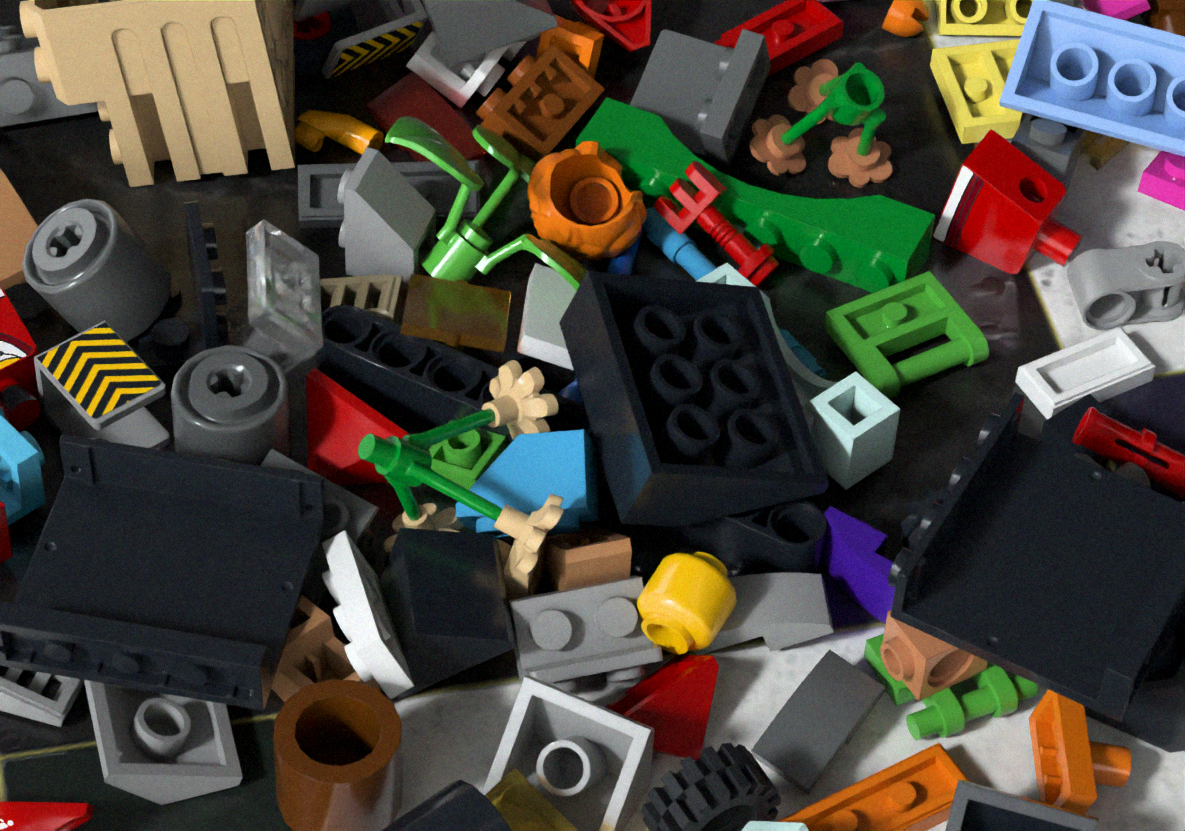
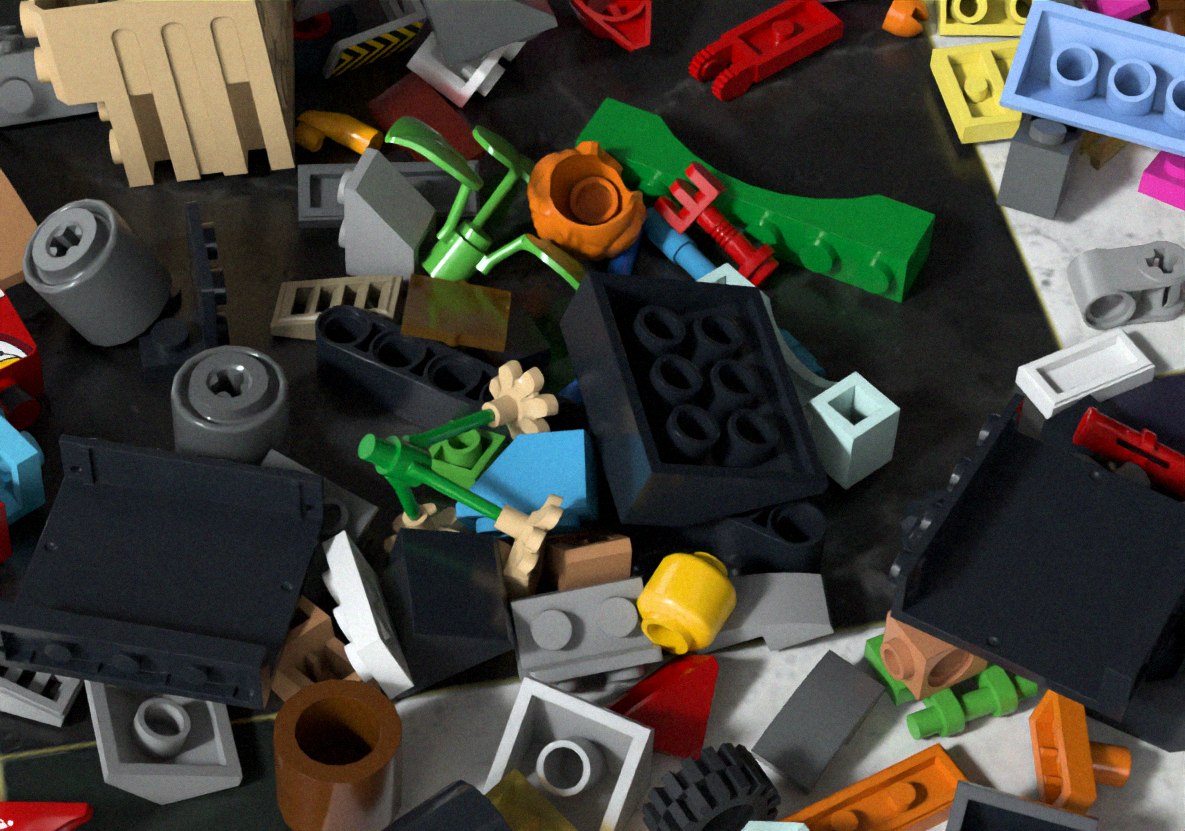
piece [34,320,170,449] -> none
clear bracket [226,219,323,374] -> none
red slope [306,368,409,485] -> none
dark orange bracket [471,43,605,164] -> none
white tile [517,263,576,370] -> none
orange tile [536,14,604,79] -> none
dark grey bracket [630,29,771,167] -> none
nougat plant [749,59,892,188] -> none
dark purple slope [822,506,895,625] -> none
bright green plate [824,271,989,399] -> none
red torso [932,129,1083,275] -> none

